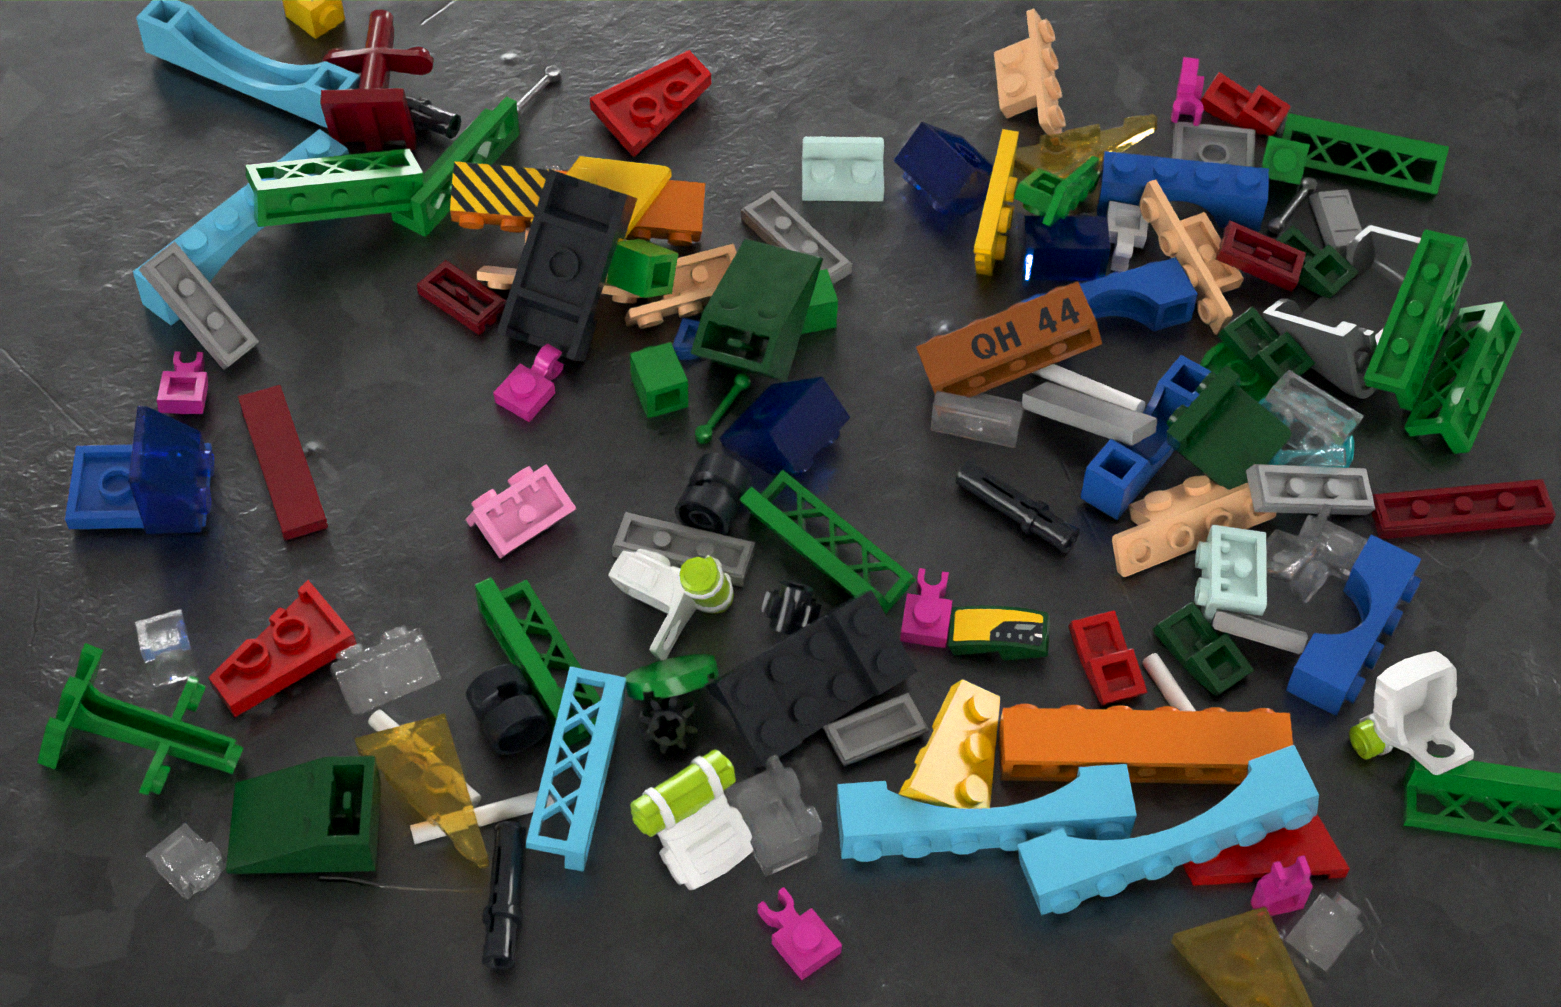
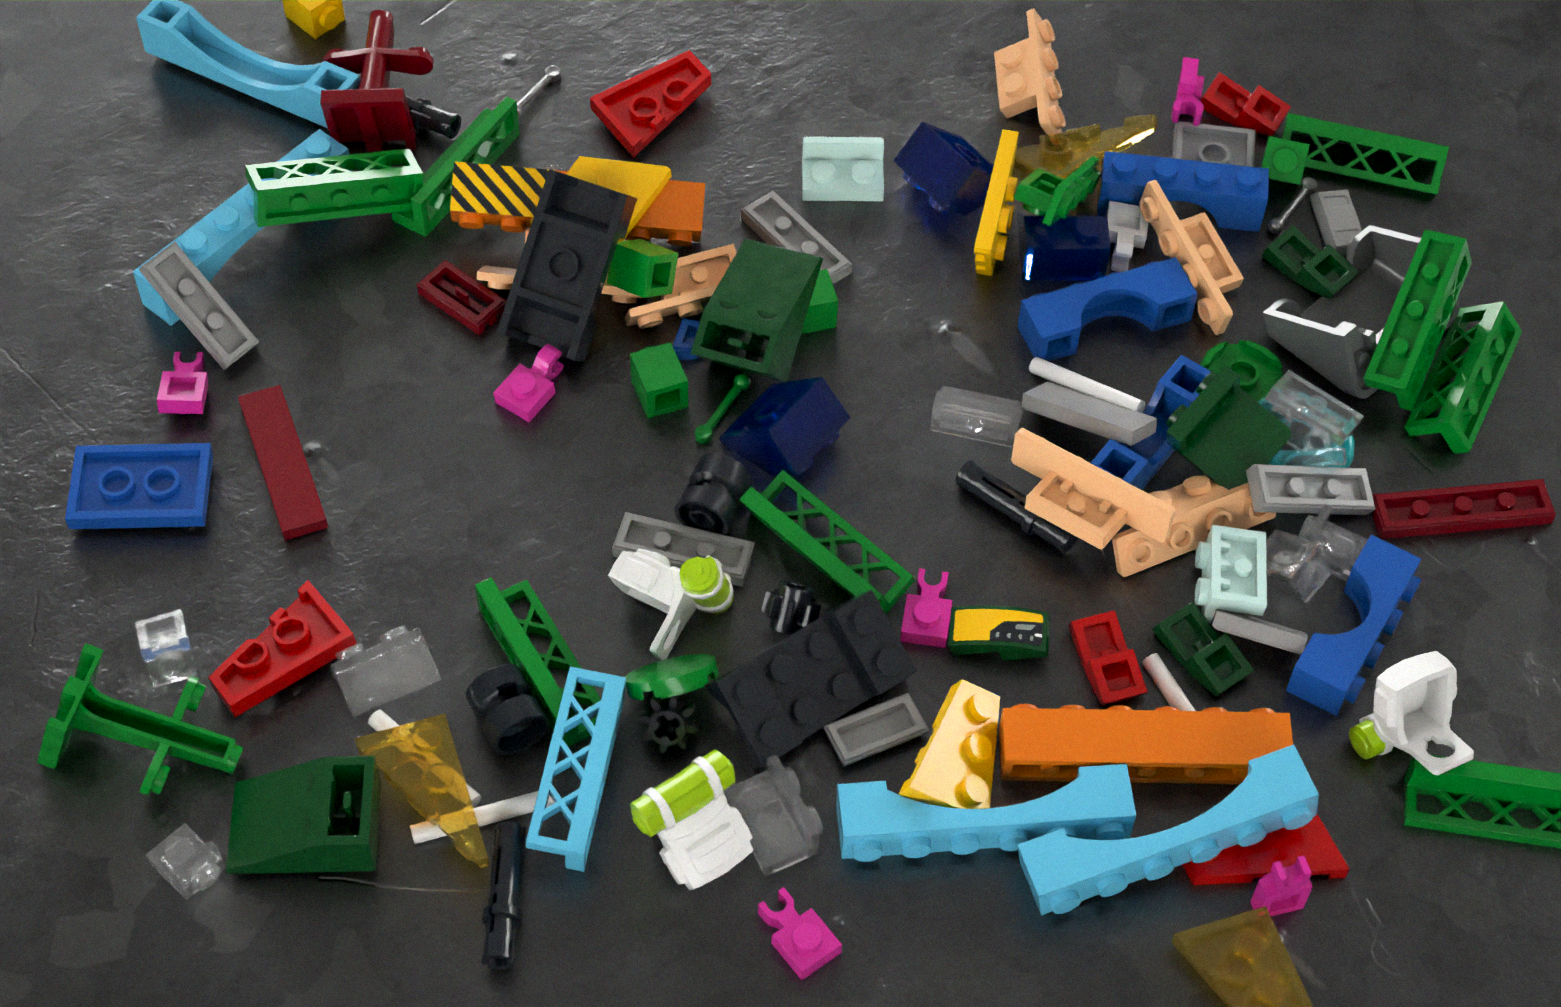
clear blue slope [128,406,215,534] -> none
bright pink bracket [466,464,577,559] -> none
dark orange brick [916,281,1102,409] -> none
dark red tile [1215,221,1306,292] -> none
dark green slope [1217,306,1315,389] -> none
clear bracket [1285,892,1365,972] -> none
none -> light nougat bracket [1011,428,1175,550]

